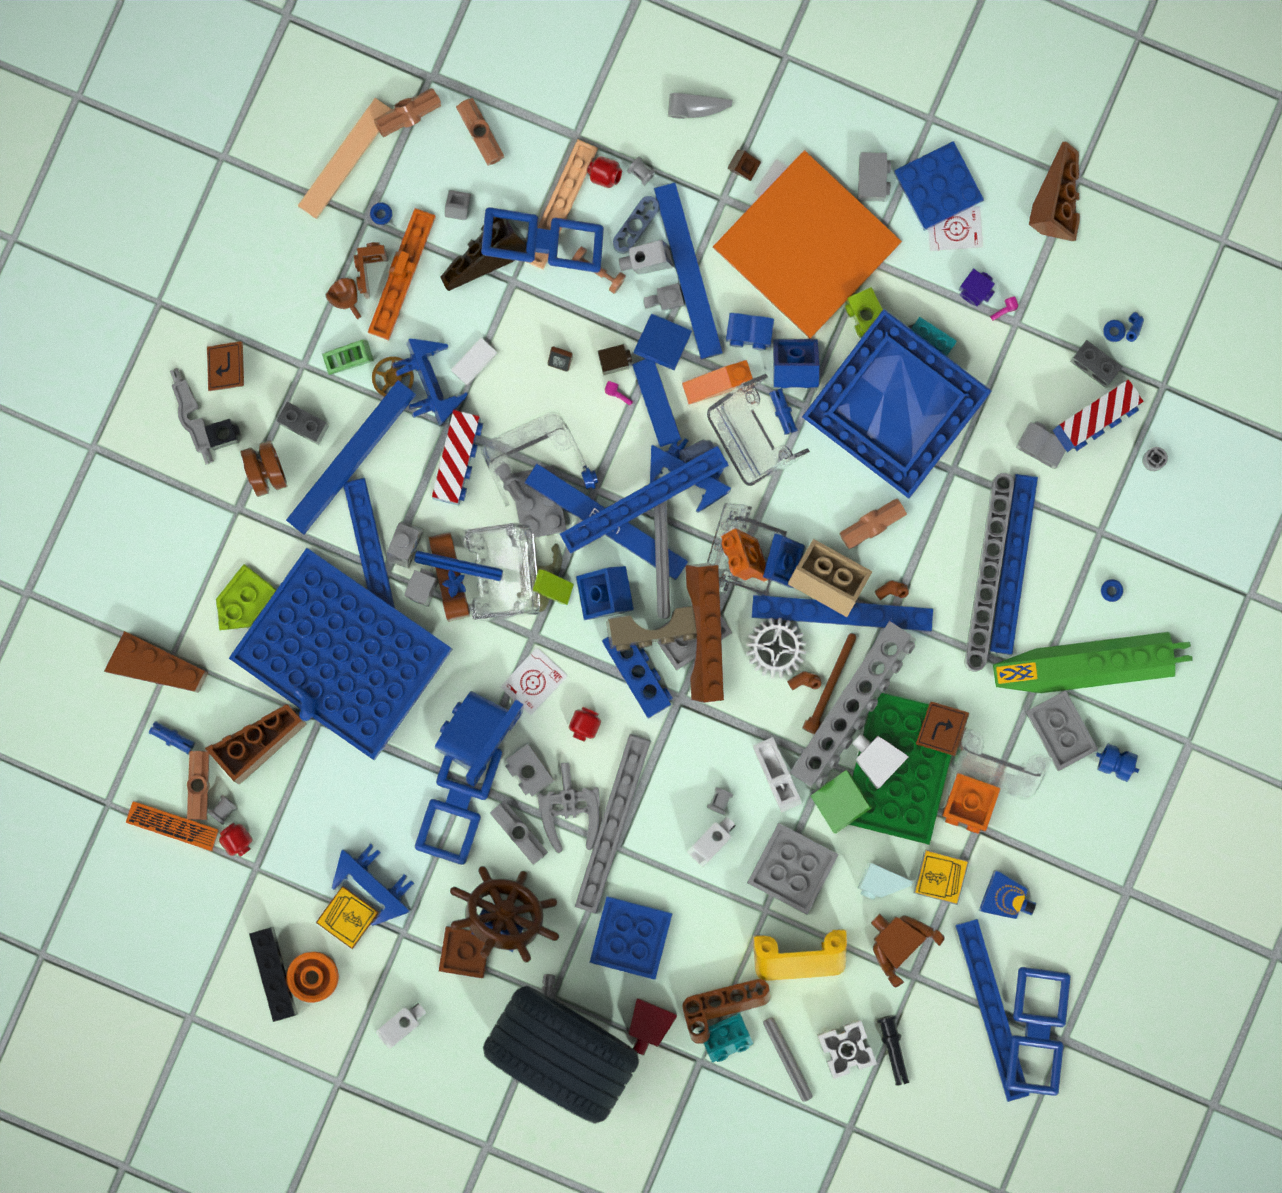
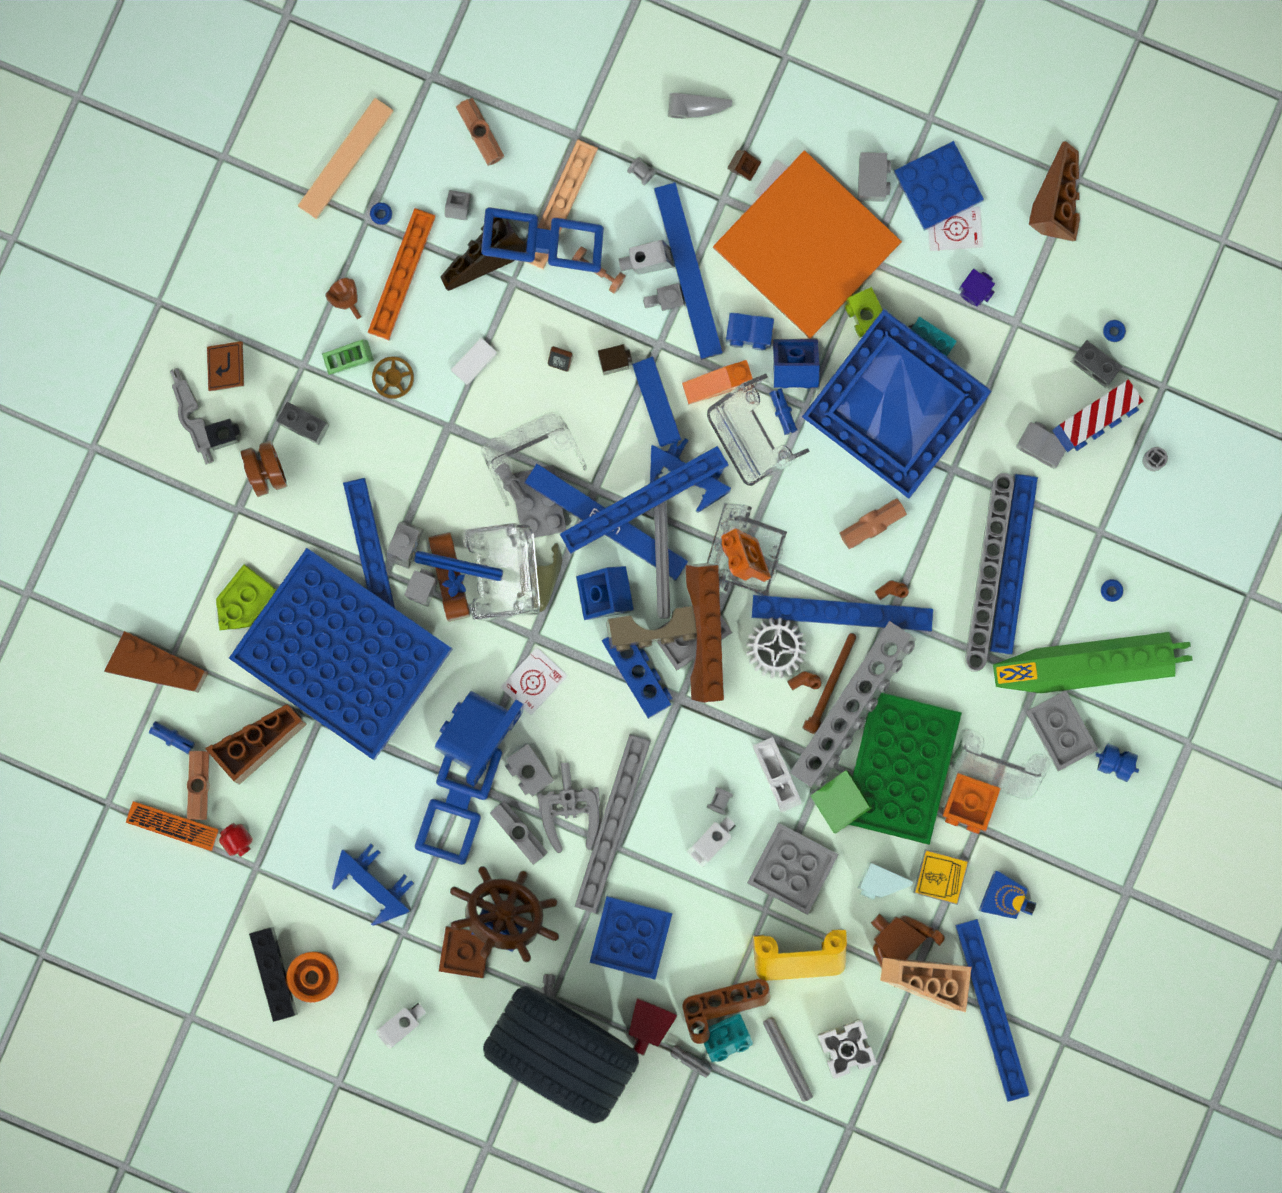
light grey bush [208,795,238,825] -> none
blue tile [286,380,416,535] -> none
blue arm [293,687,316,721] -> none
yellow tile [316,886,379,949] -> none
dark orange bracket [354,242,388,299] -> none
nougat piece [374,88,441,137] -> none
orange tile [388,251,416,276] -> none
blue hose [392,338,468,426] -> none
brick [432,410,484,506] -> none
lime tile [532,569,574,605] -> none
red head [568,707,601,742] -> none
blue plate [581,467,599,489] -> none
red head [587,156,622,188] -> none
dark pink hand [605,381,633,406] -> none
sand blue beam [613,196,659,254] -> none
blue tile [633,313,692,371] -> none
sand blue cone [680,439,714,463] -> none
blue tile [763,534,805,588] -> none
tan brick [788,539,872,617] -> none
white torso [852,734,908,789] -> none
black pin [876,1015,910,1086] -> none
dark orange piece [916,701,970,756] -> none
dark pink hand [990,297,1018,321] -> none
blue bar [1006,967,1071,1096] -> none
blue arm [1126,312,1144,342] -> none
none -> light grey axle [670,1045,712,1078]
none -> light nougat wedge [880,958,971,1013]

